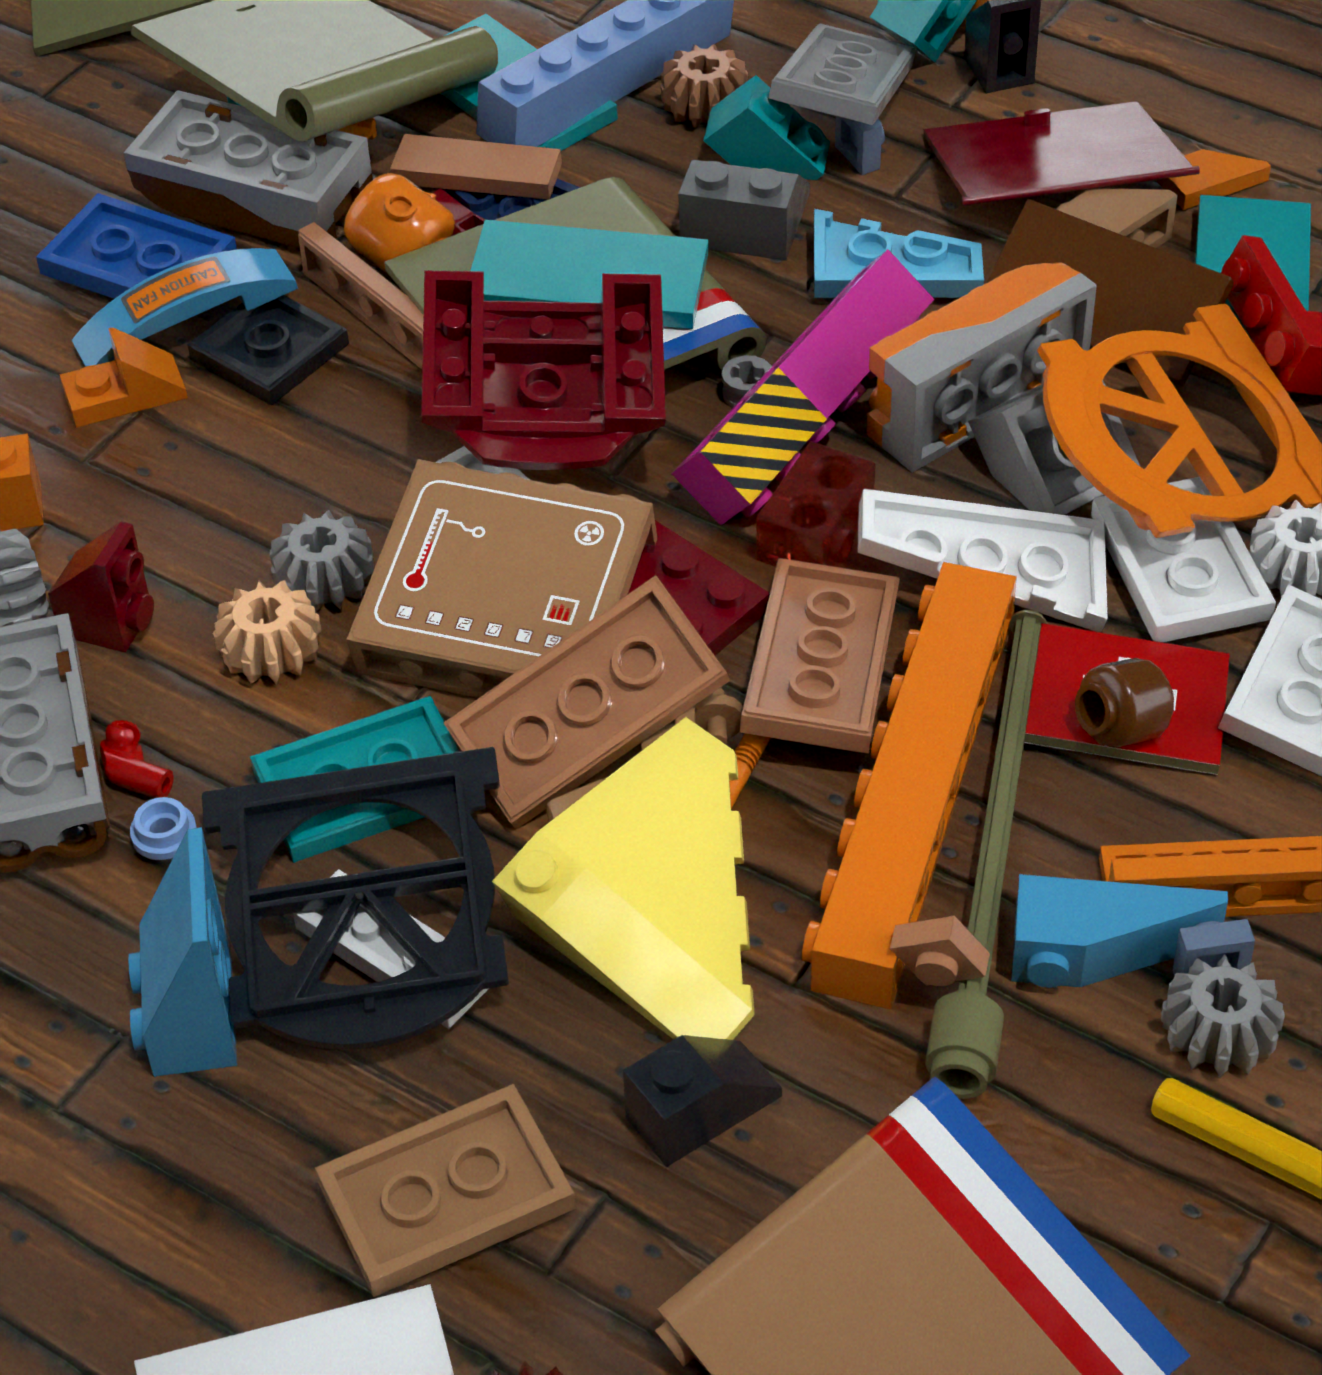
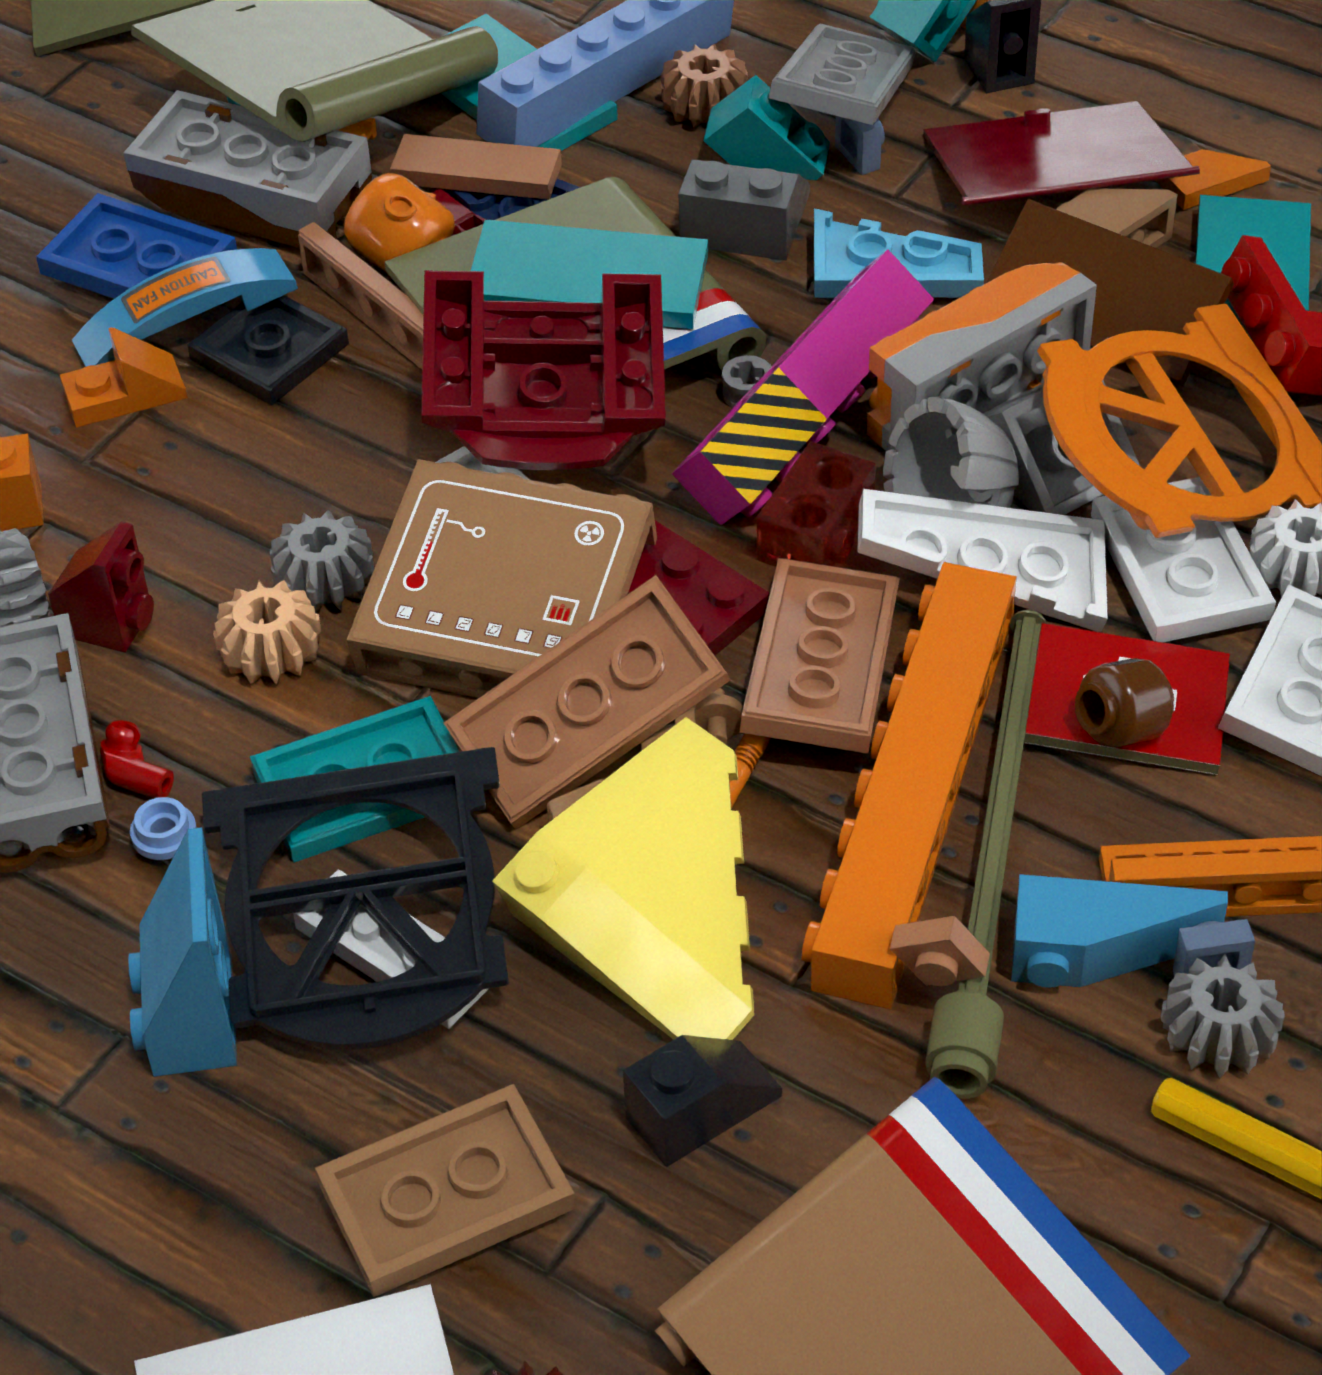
none -> light grey hair [883,397,1019,508]

